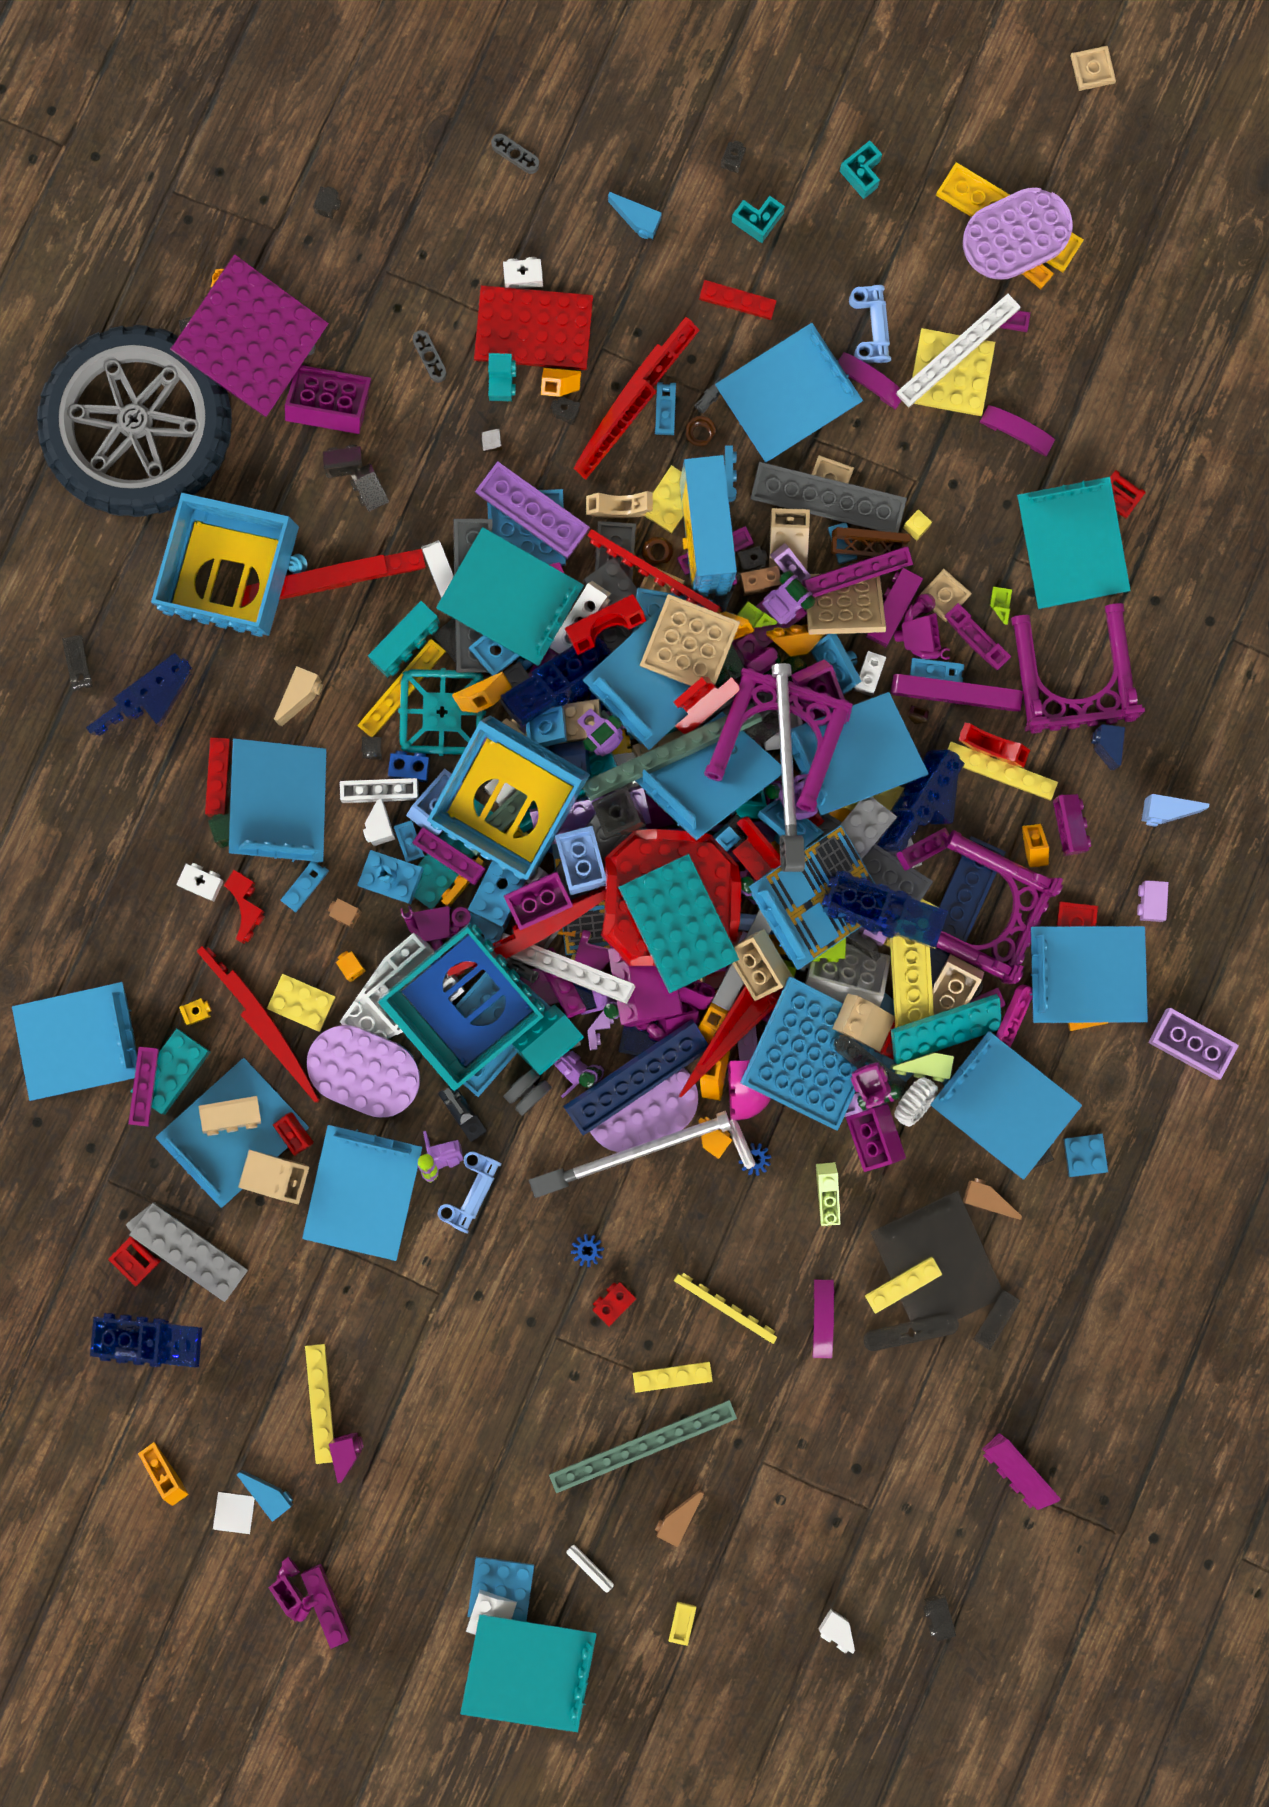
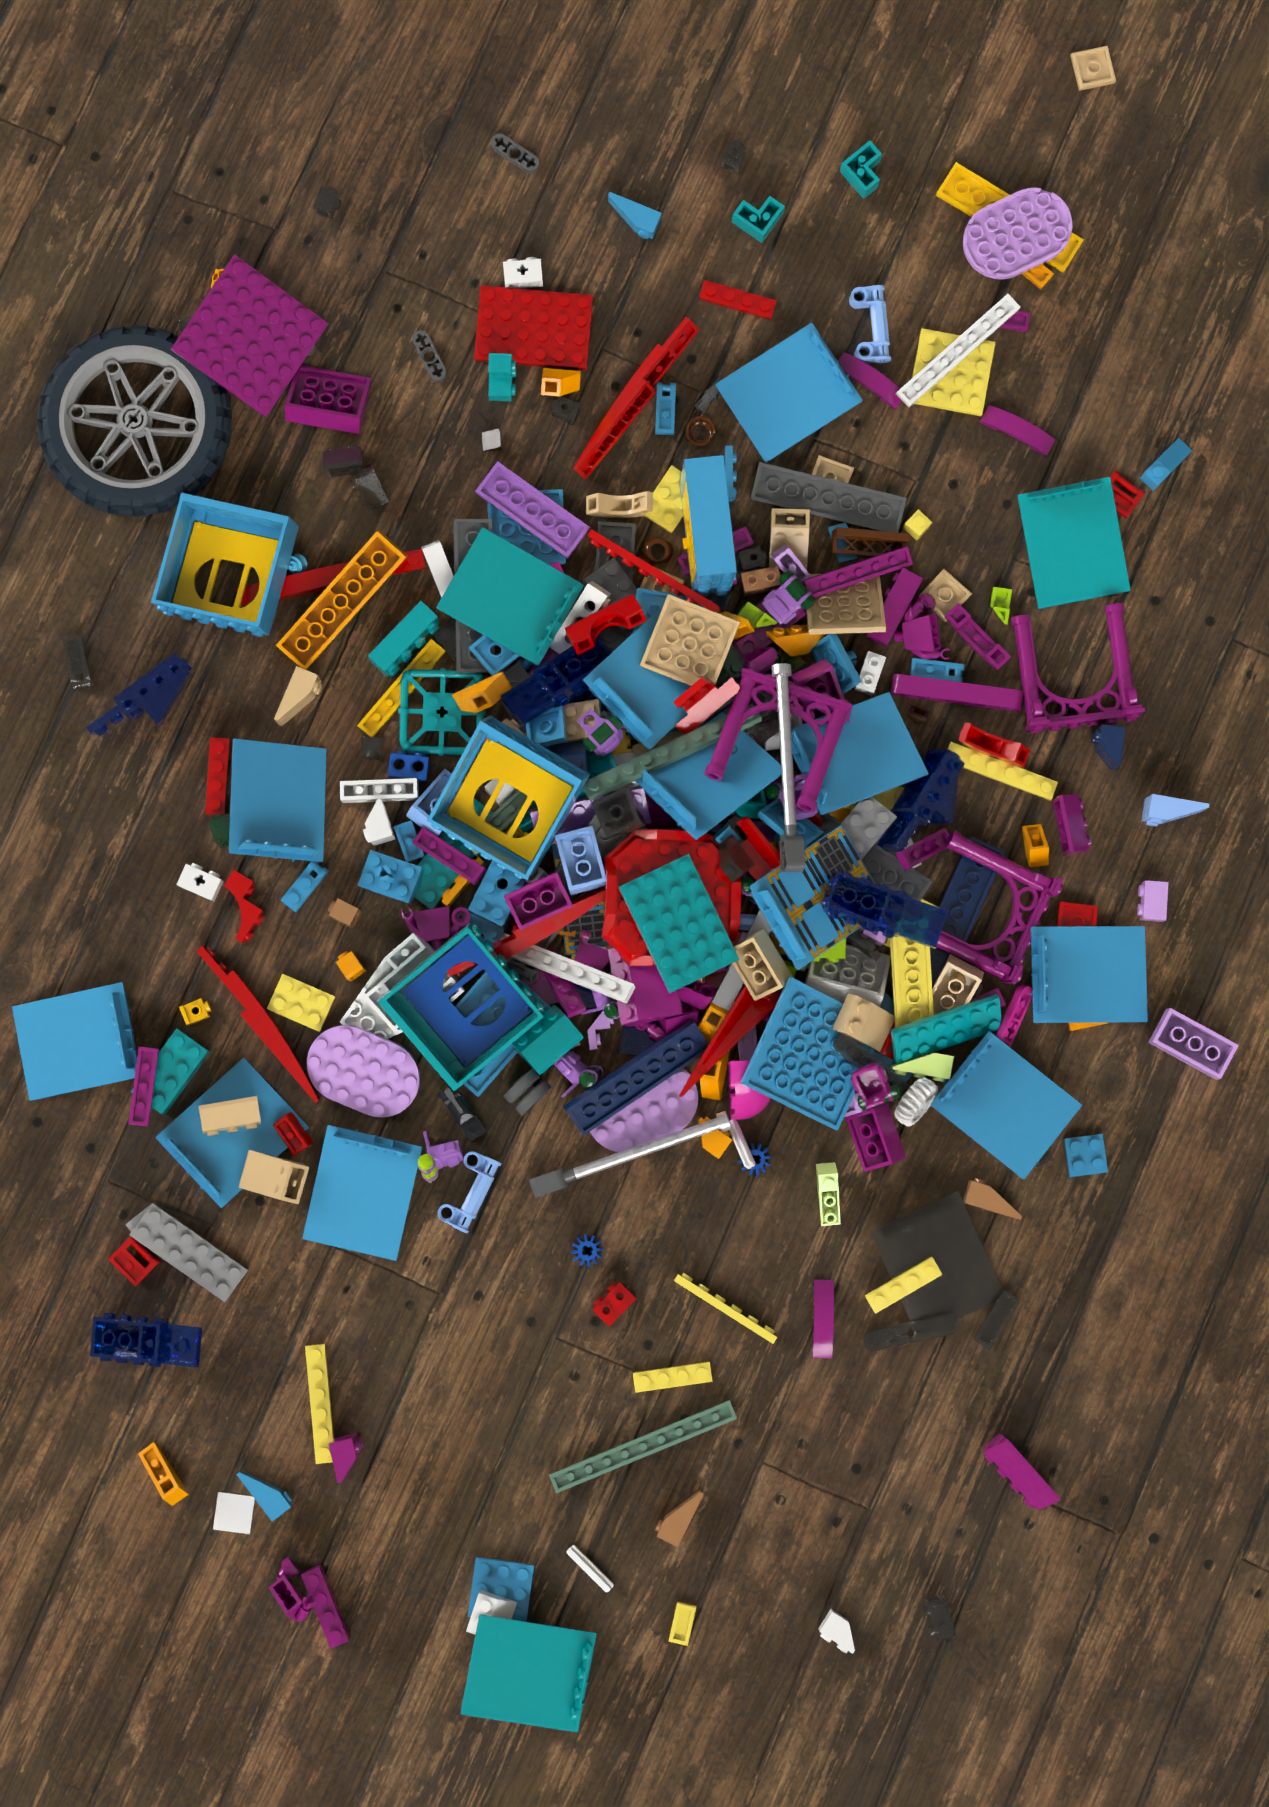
none -> light orange brick [276,530,408,670]
none -> clear smoke slope [719,834,756,883]
none -> dark azure slope [1140,438,1192,491]

